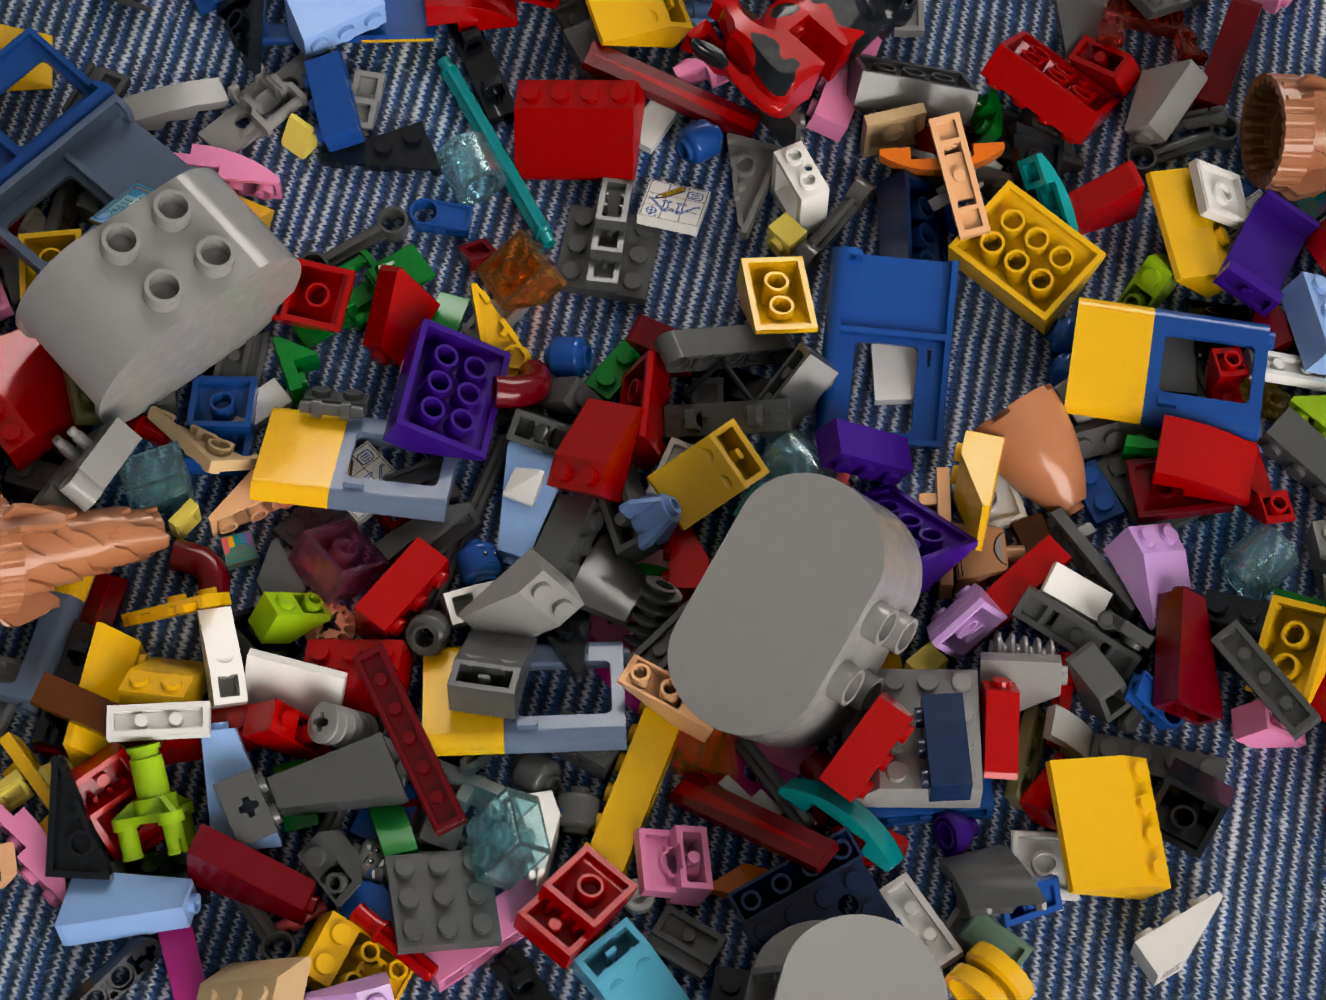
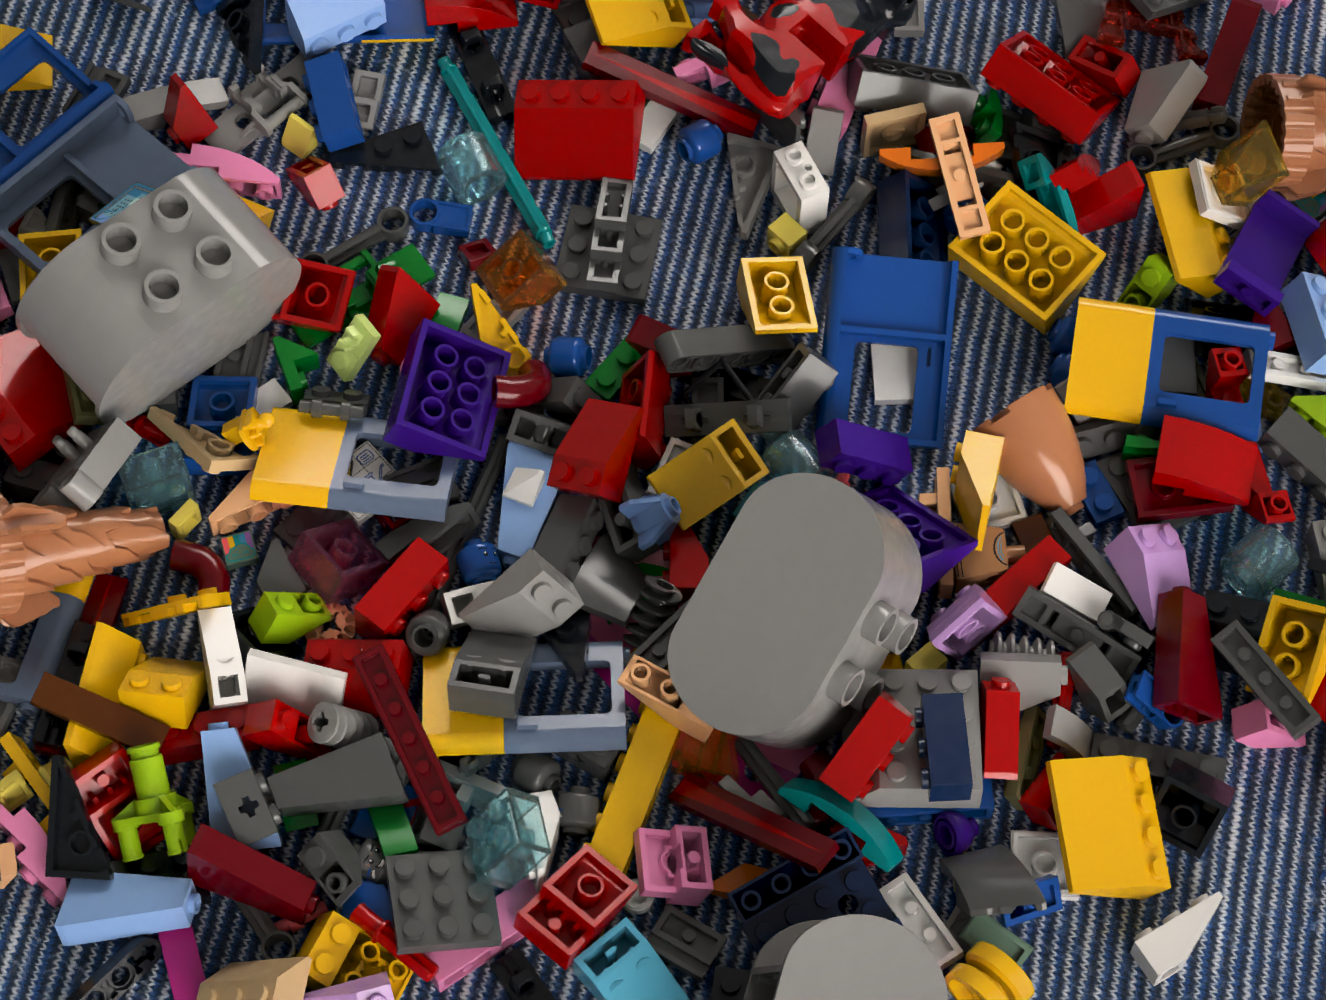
white plate [106,700,211,742] -> none
white tile [636,179,711,236] -> none
none -> red slope [163,72,219,150]
none -> yellow piece [221,407,275,452]
none -> slope [285,155,346,211]
none -> yellowish green plate [326,314,381,382]
none -> light grey slope [805,105,844,176]
none -> red slope [1049,154,1101,194]
none -> clear yellow slope [1210,120,1290,206]

